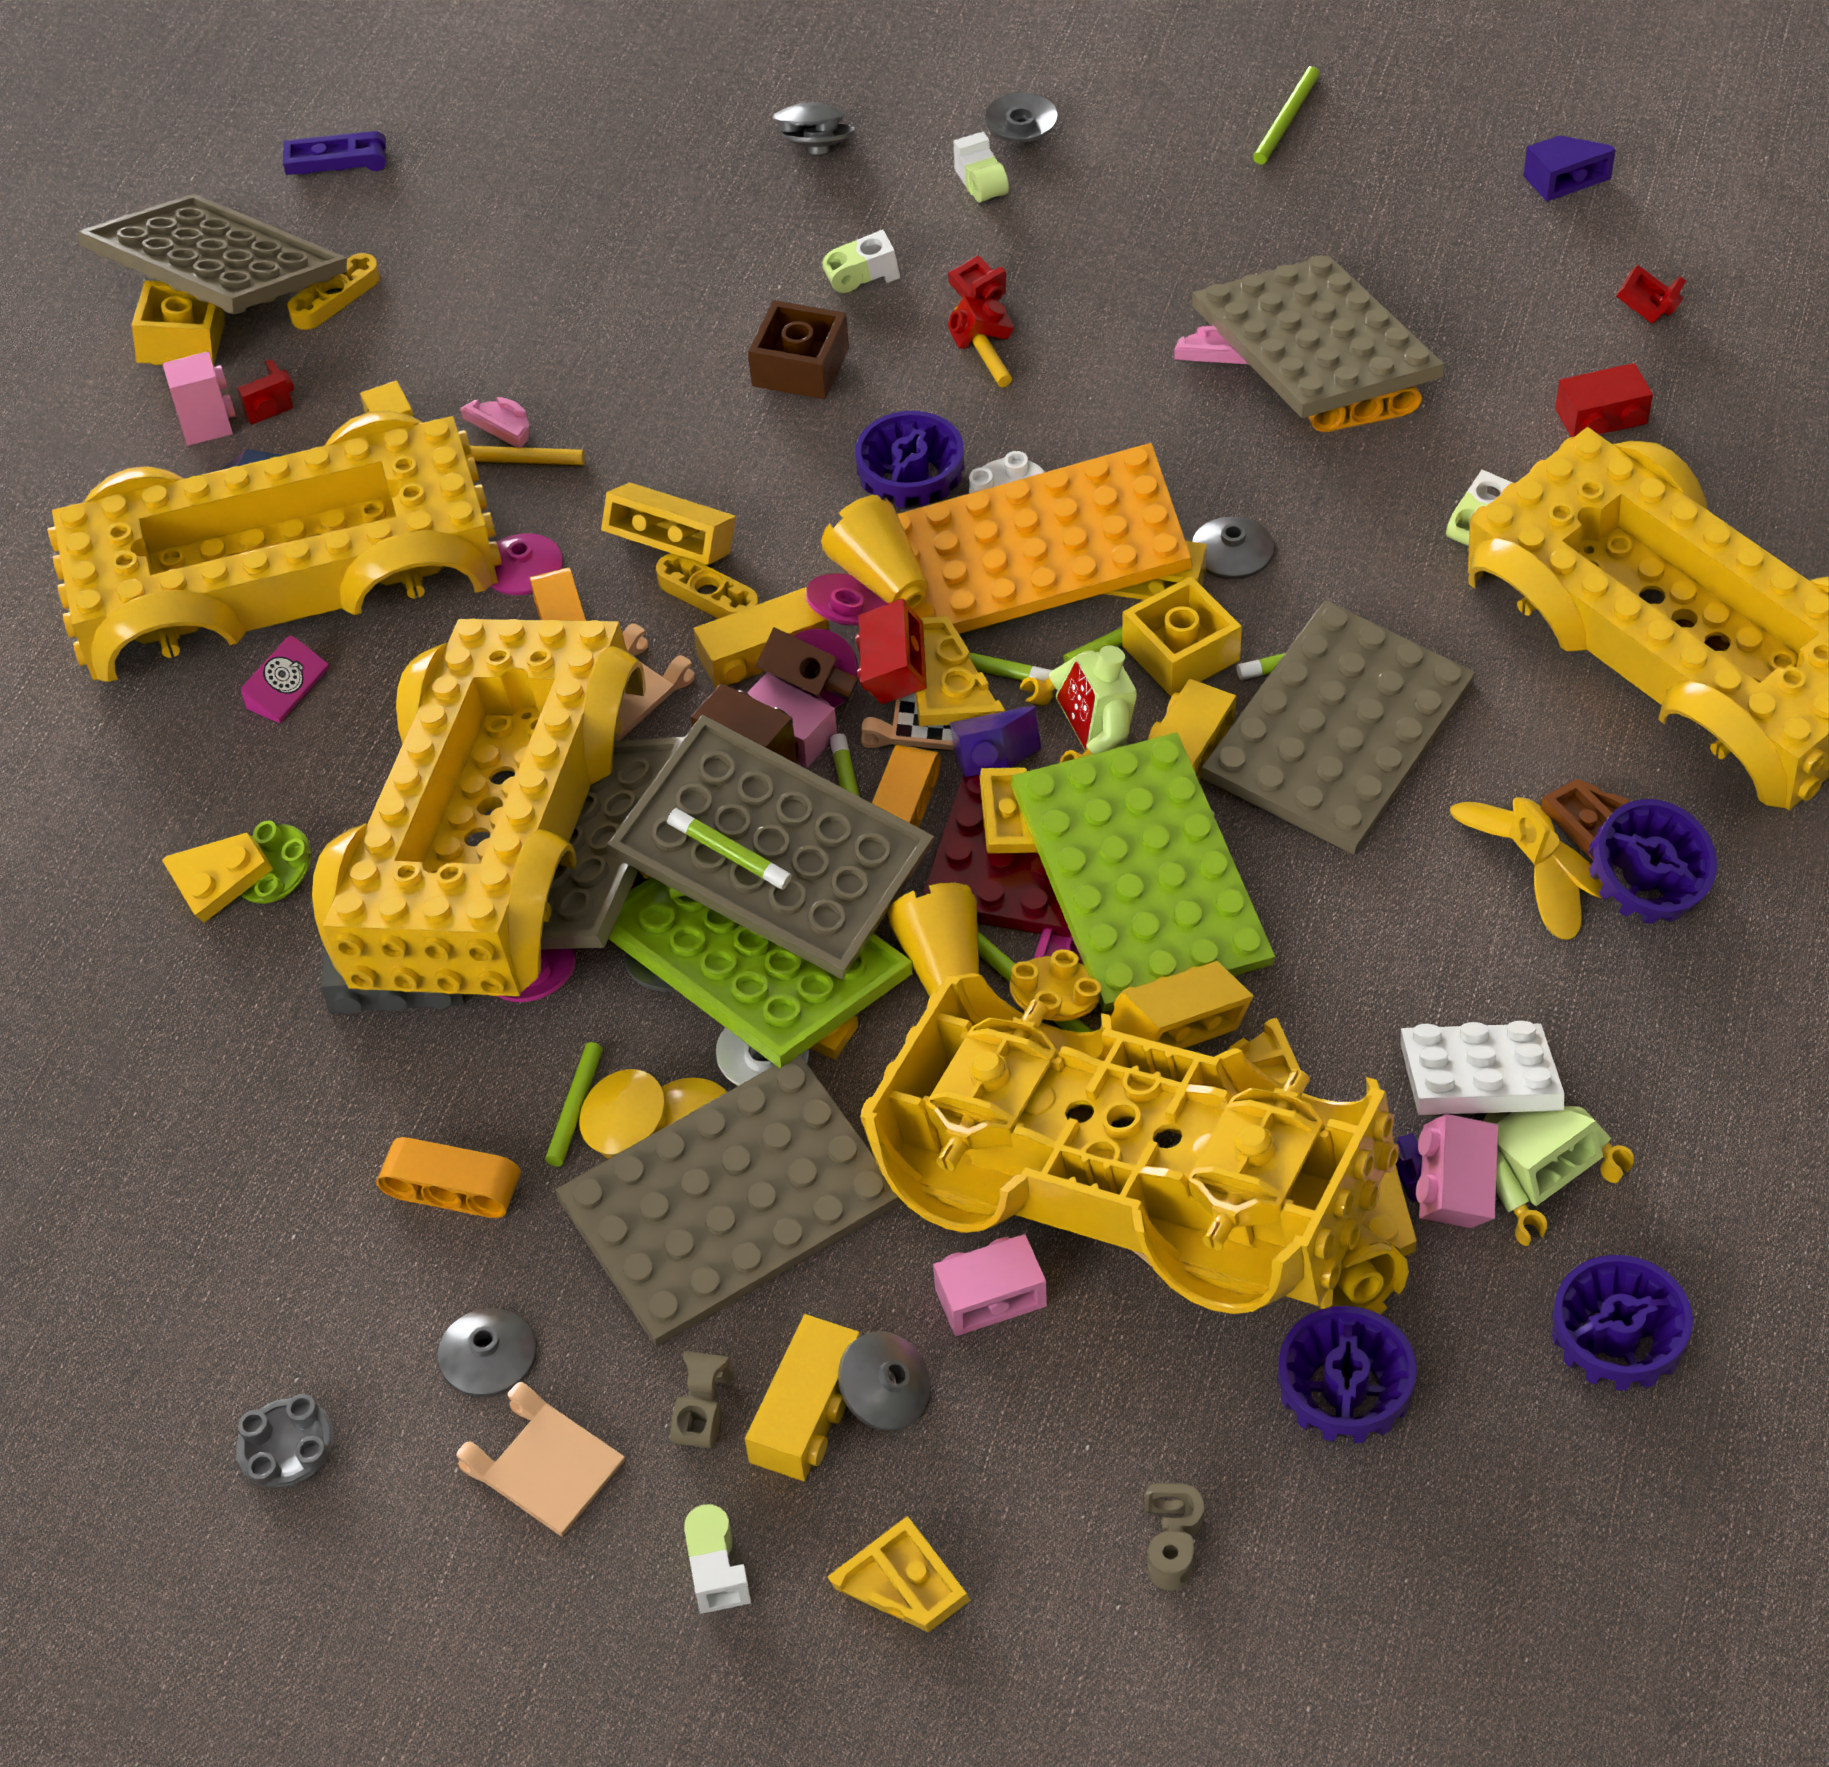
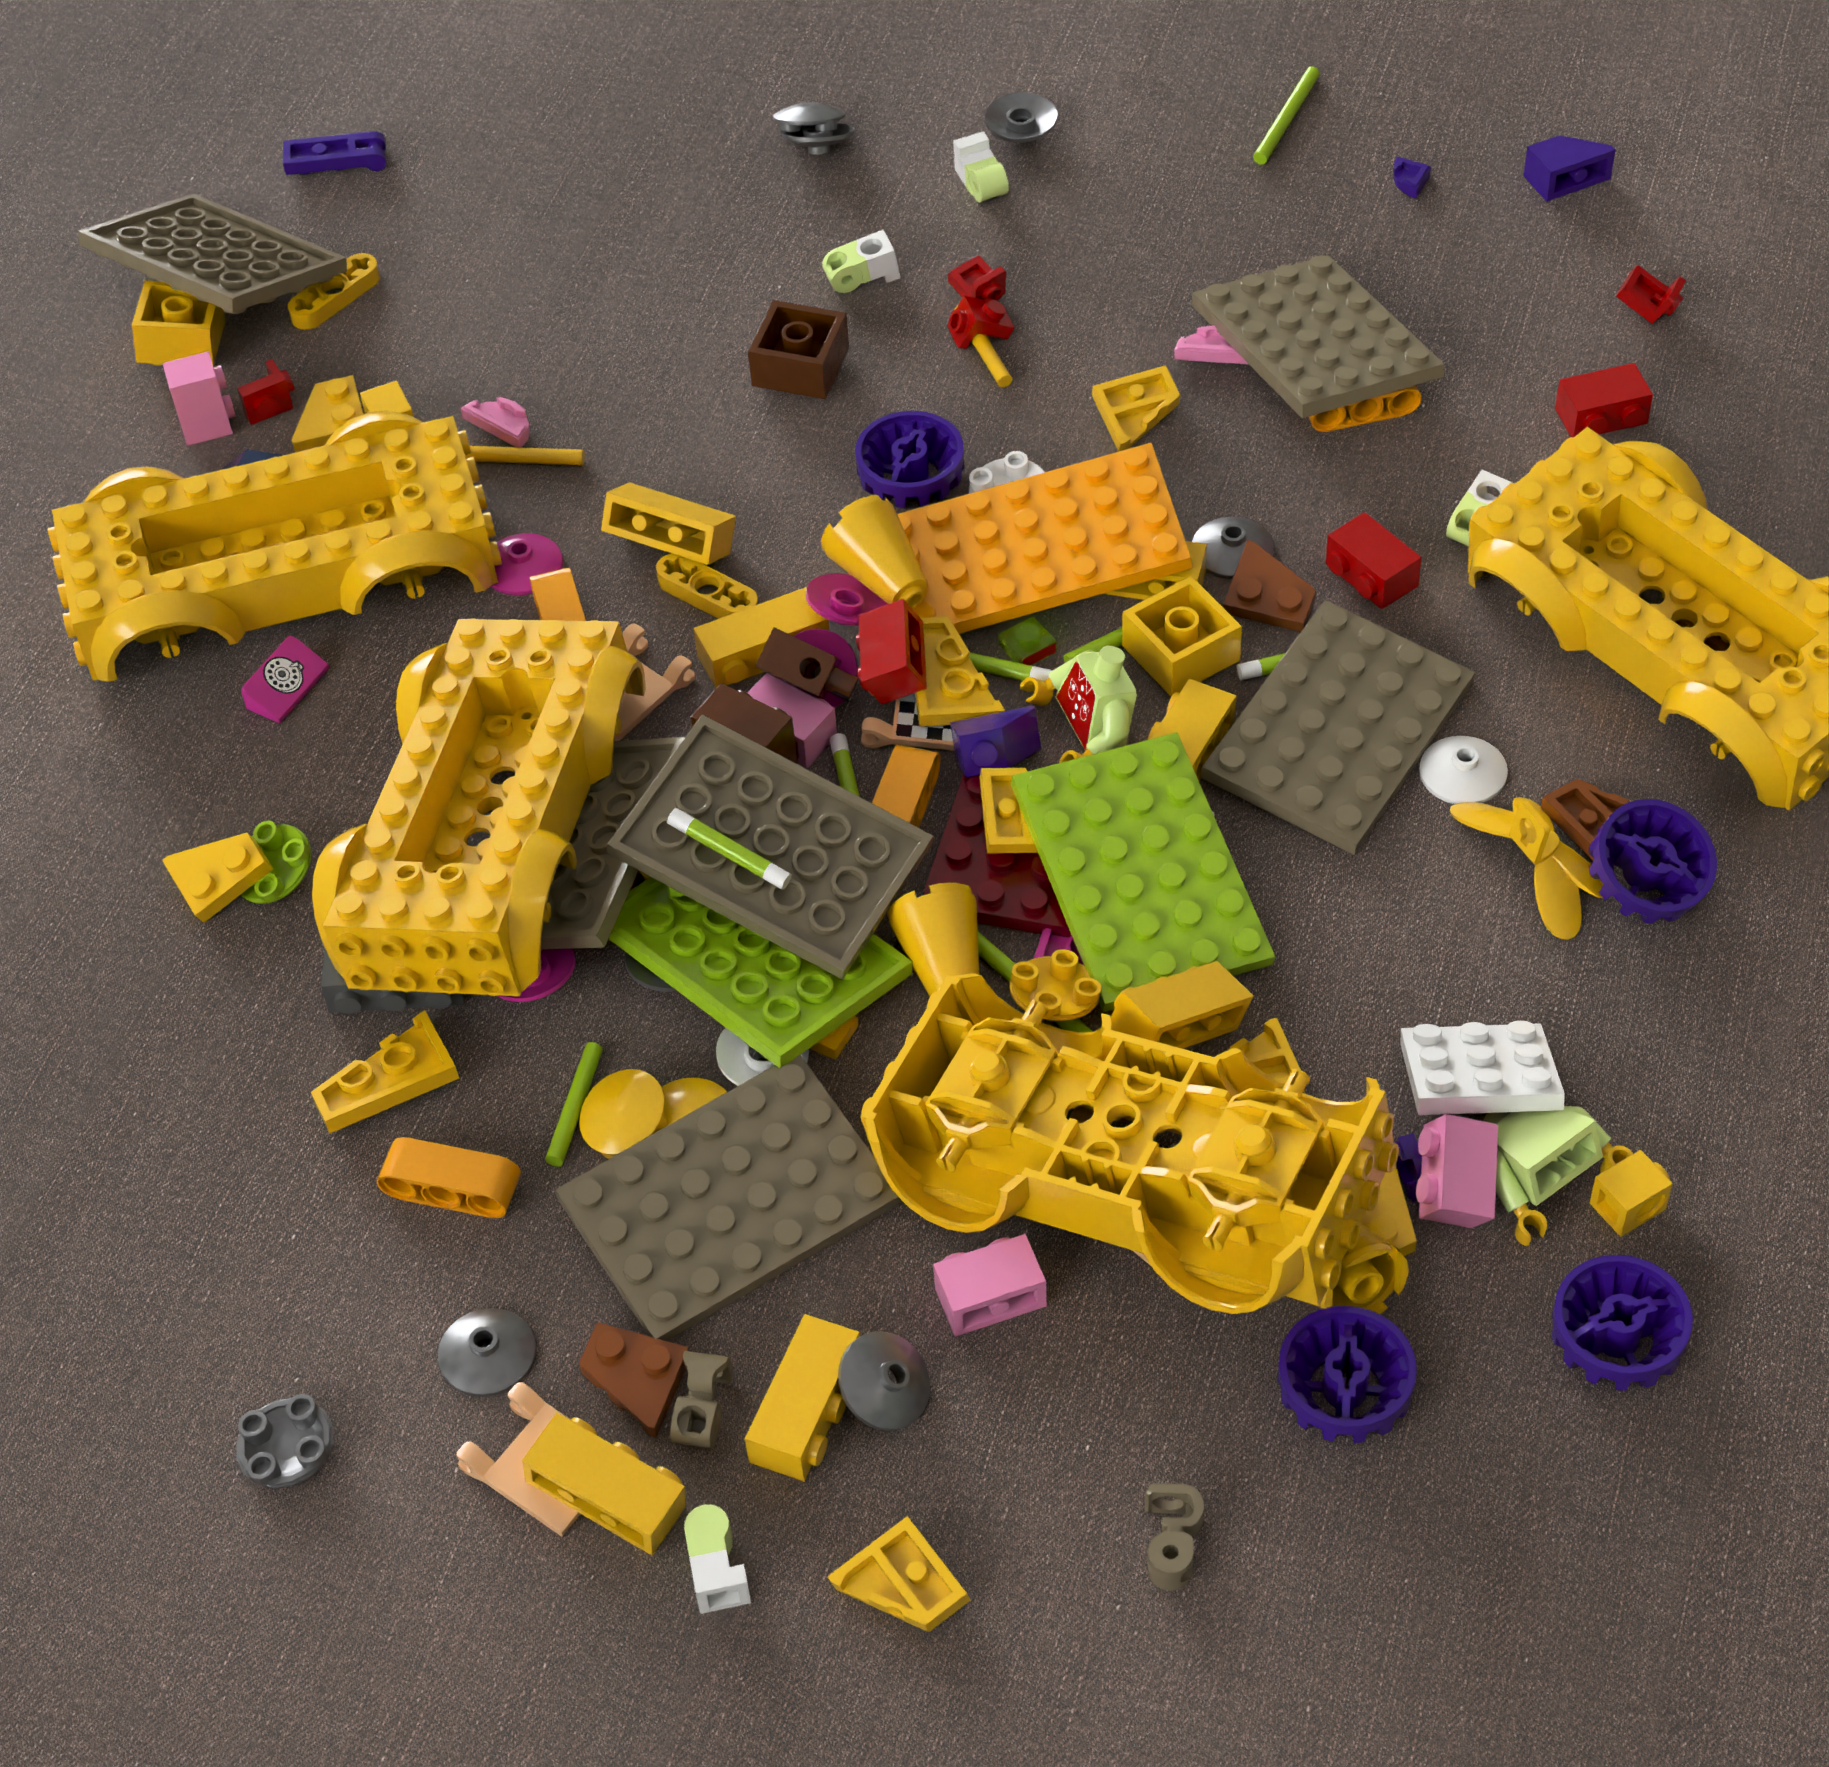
none -> yellow wing [292,375,363,453]
none -> yellow wing [311,1010,460,1134]
none -> yellow brick [522,1412,686,1556]
none -> dark orange wing [579,1322,689,1438]
none -> clear neon green plate [998,616,1057,666]
none -> yellow wing [1092,365,1180,452]
none -> dark orange wing [1223,540,1316,632]
none -> red brick [1325,512,1422,610]
none -> dark purple tile [1393,157,1431,198]
none -> white dish [1419,736,1508,804]
none -> yellow brick [1589,1150,1673,1237]

